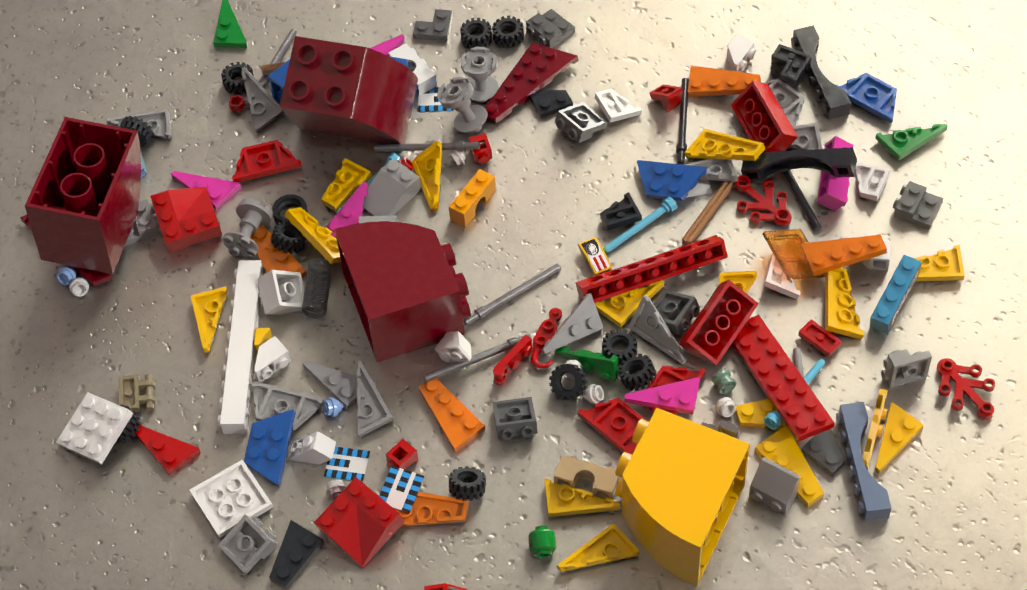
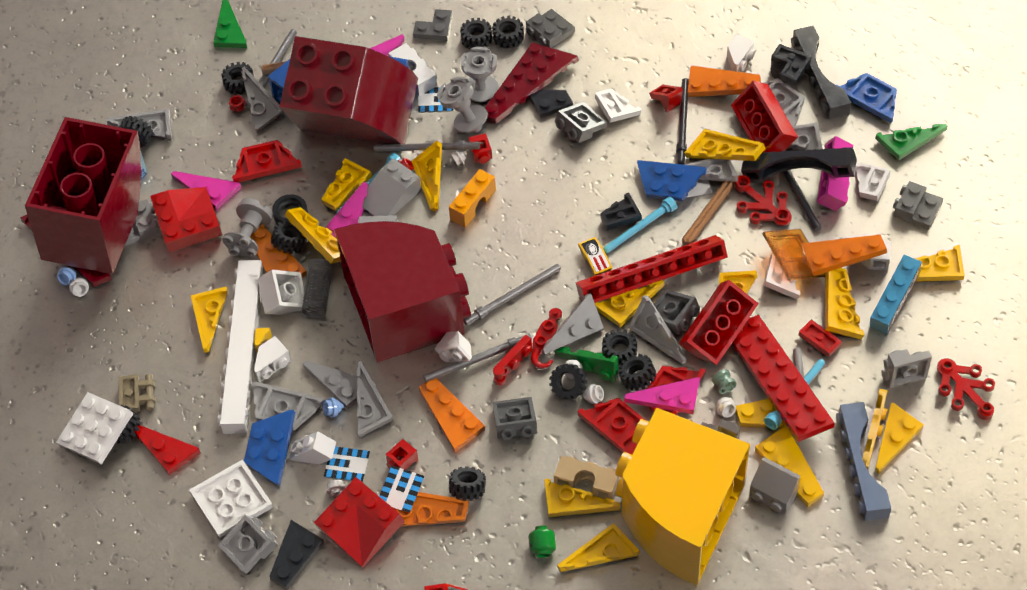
dark grey wing [801,429,846,476] -> none

